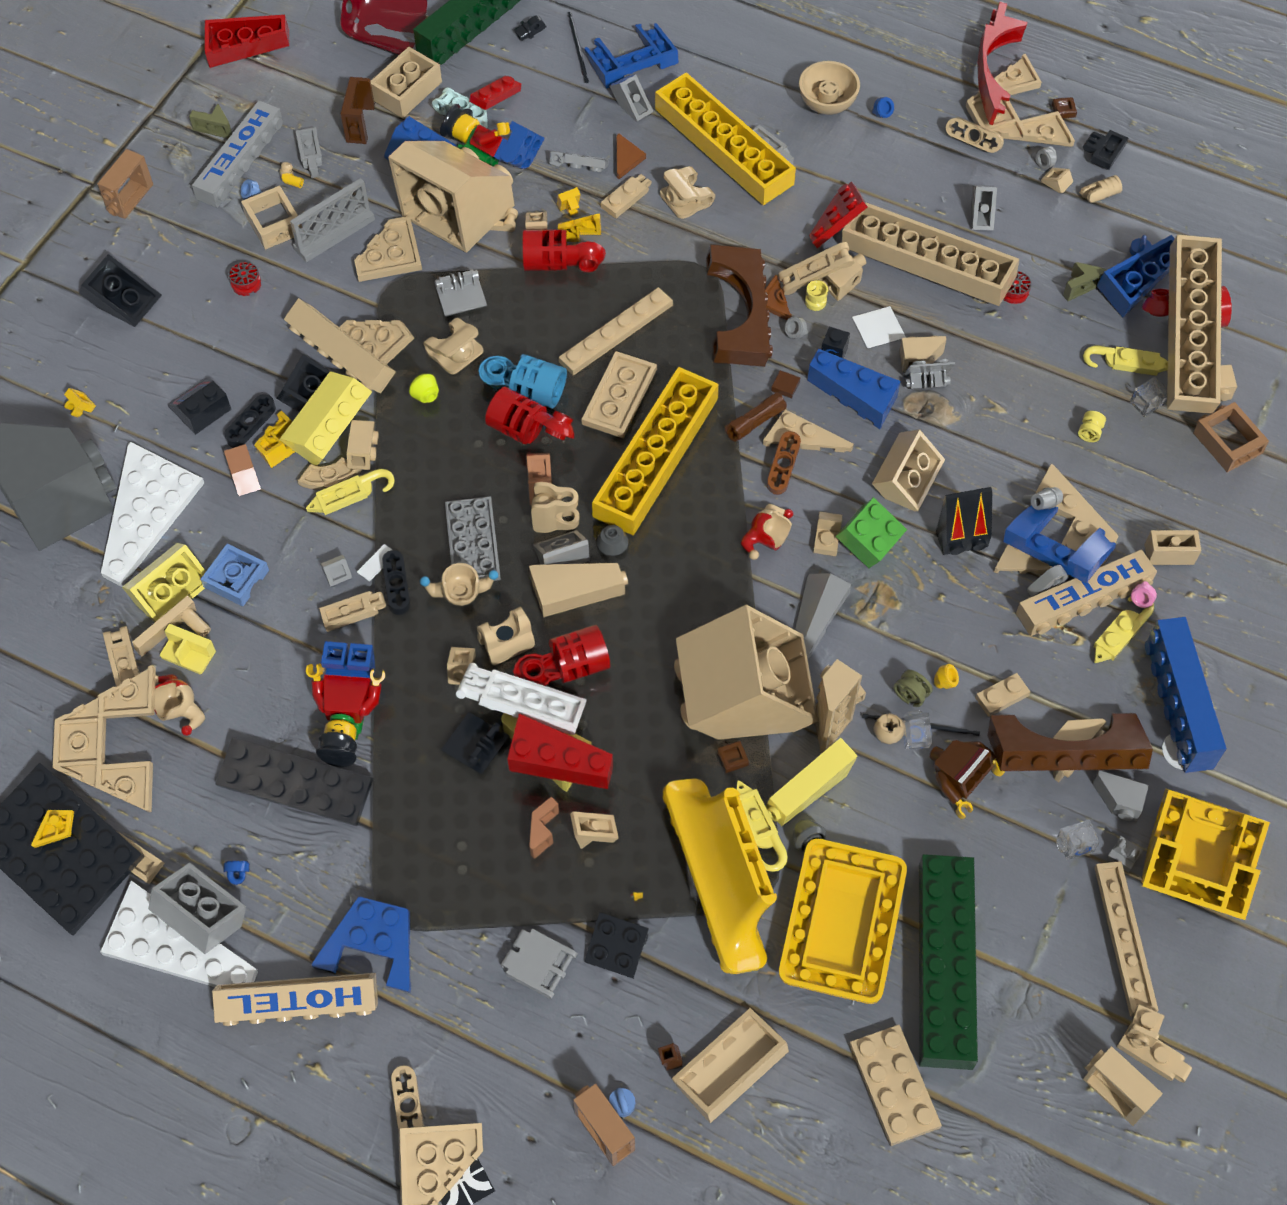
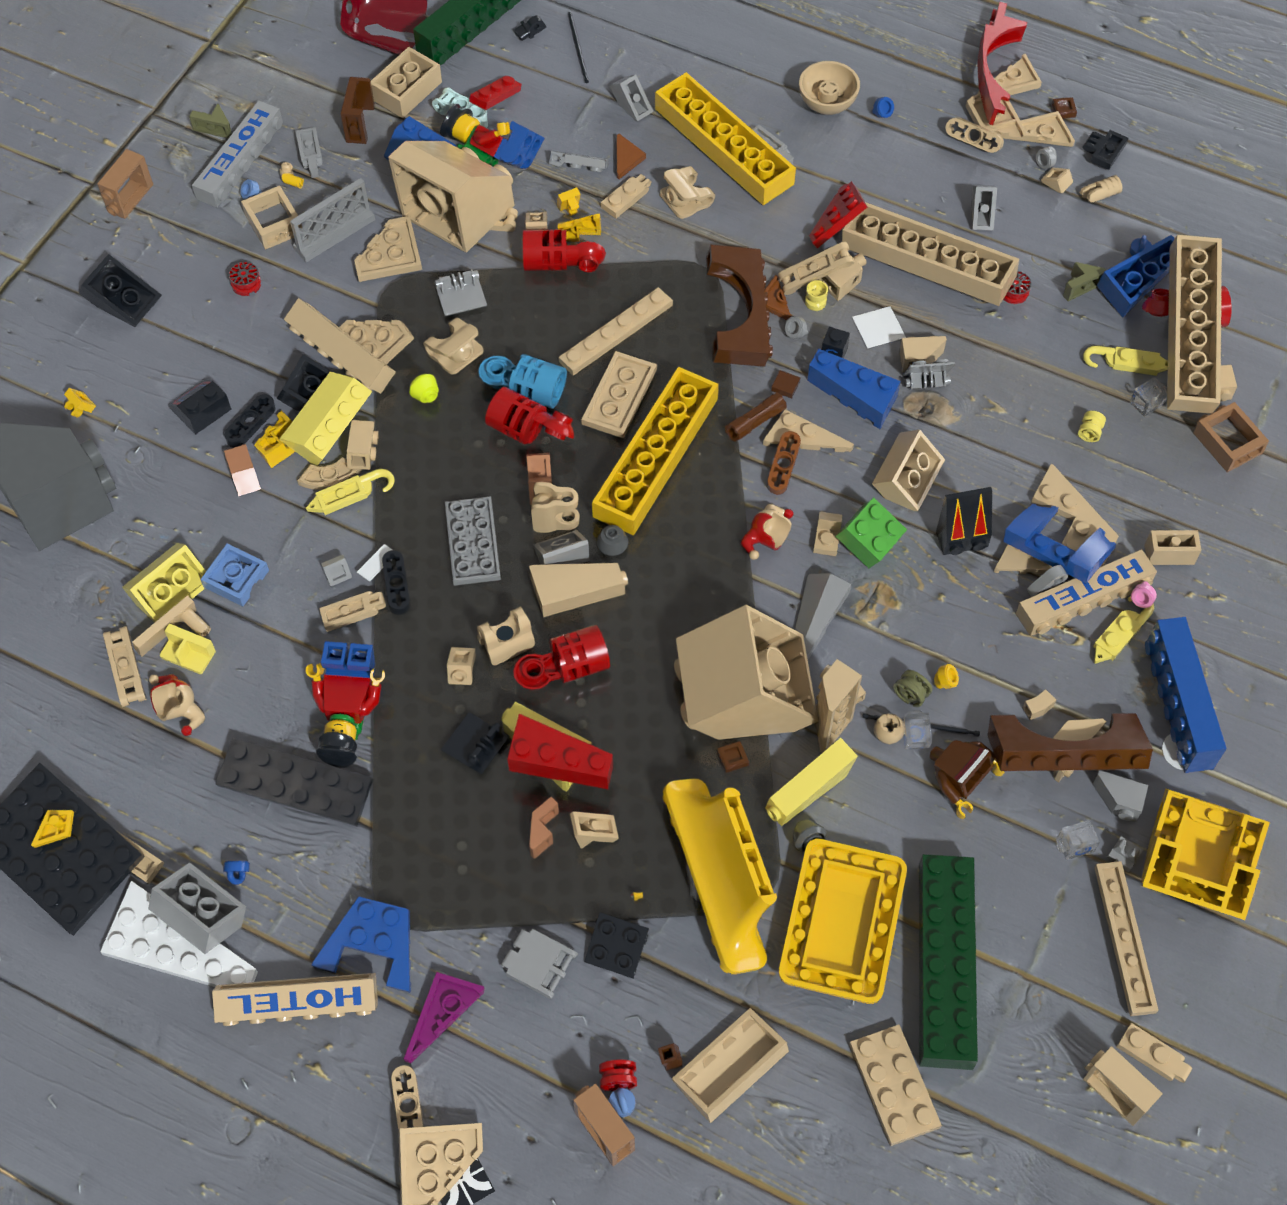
tan wing [53,665,156,812] -> none
white wing [101,442,204,587] -> none
red wedge [205,14,289,68] -> none
tan piece [420,563,498,606] -> none
white hinge [456,663,587,735] -> none
blue wedge [584,23,679,89] -> none
light yellow plate [737,780,788,872] -> none
tan plate [975,673,1031,717] -> none
light grey piece [1022,487,1063,510] -> none
tan bracket [1126,1005,1164,1047] -> none
none -> magenta wing [404,972,485,1064]
none -> red wheel [599,1060,637,1091]
none -> tan piece [1023,689,1056,720]

